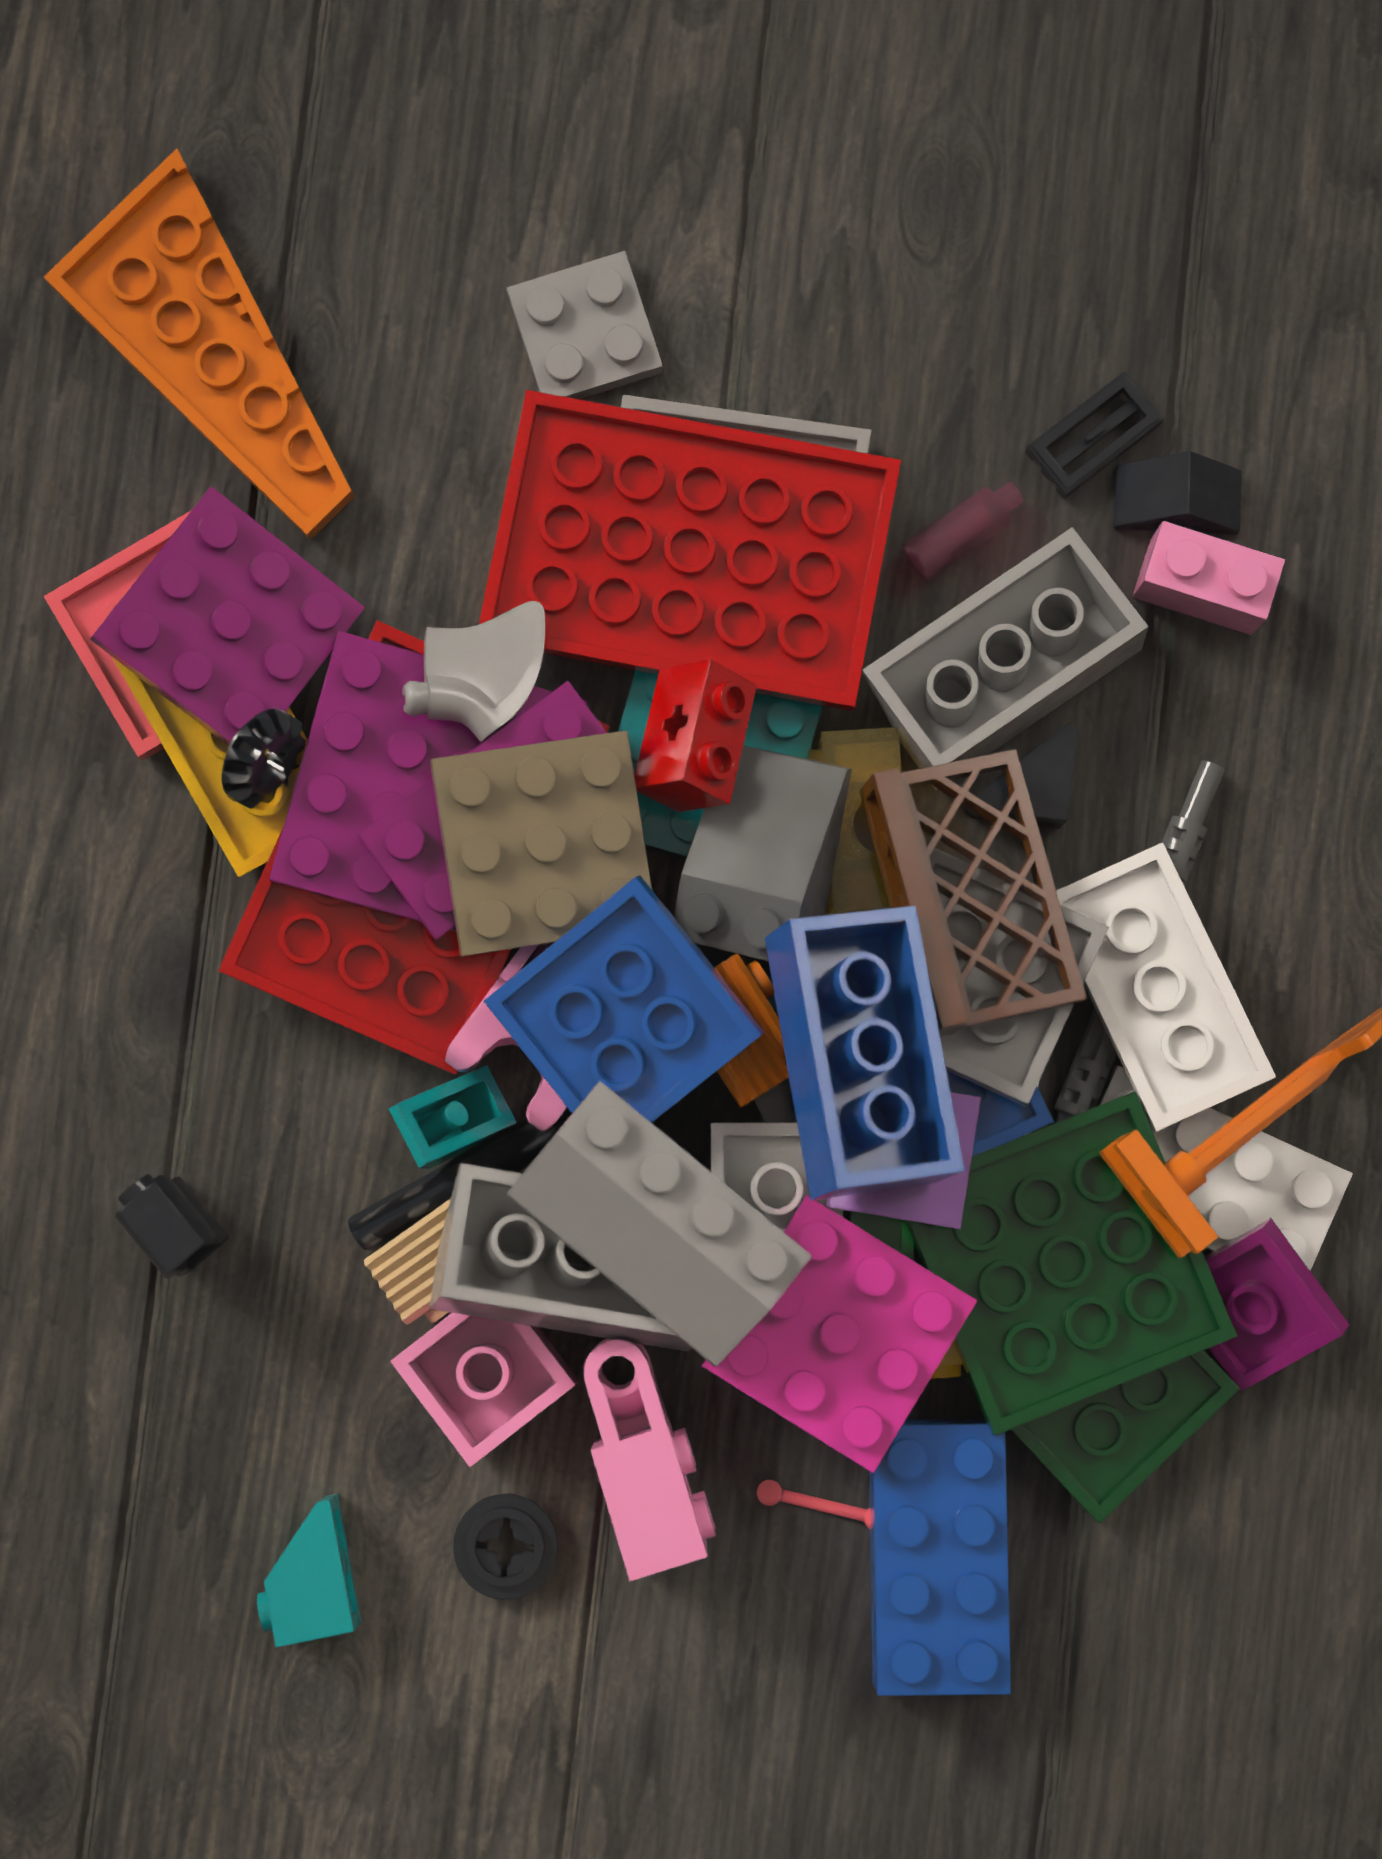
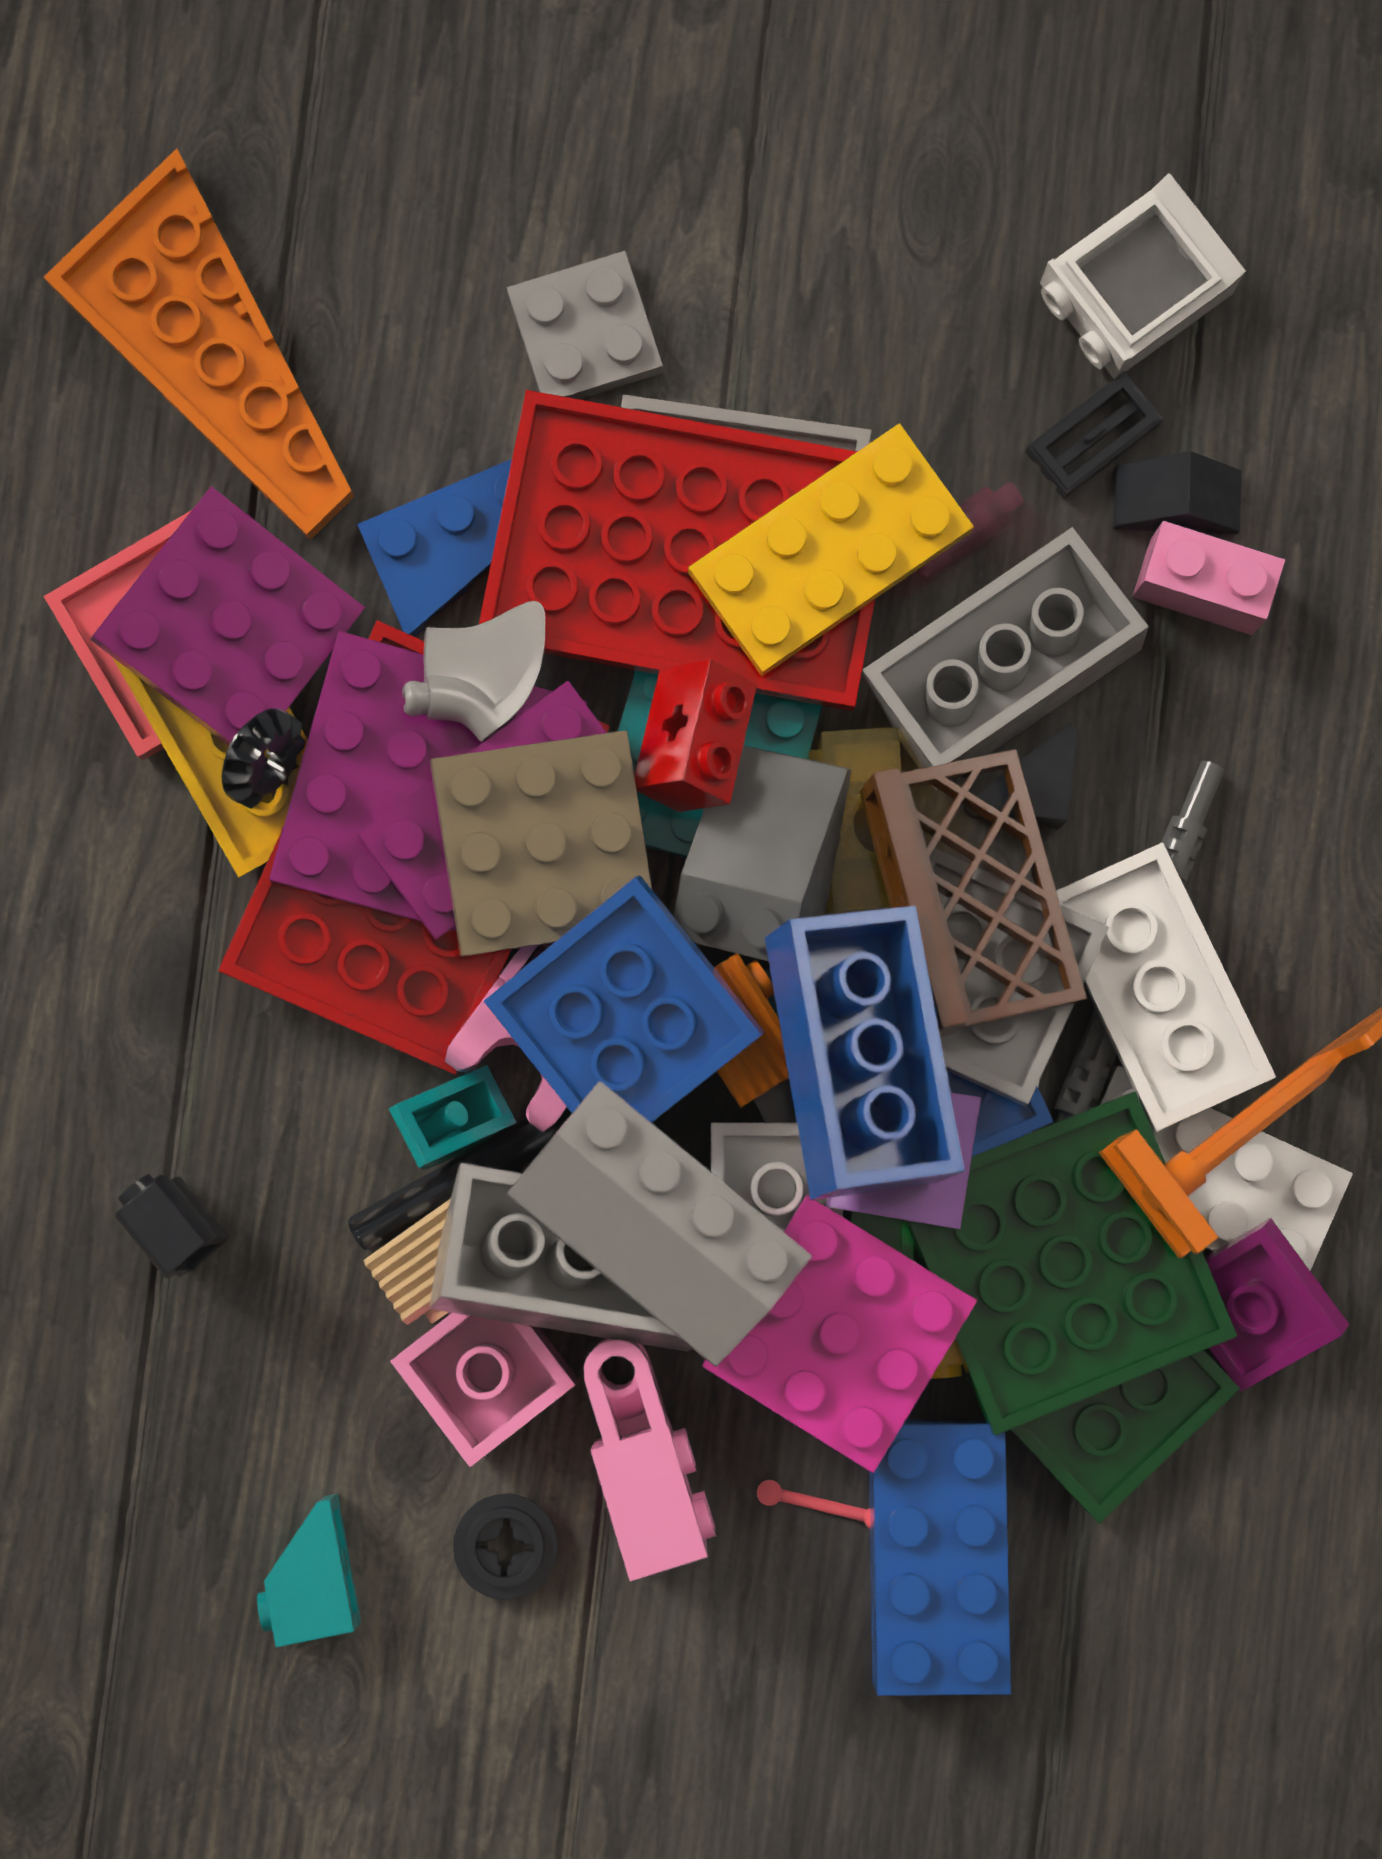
none -> blue wing [357,459,512,637]
none -> yellow plate [688,423,974,676]
none -> white window [1040,173,1246,379]

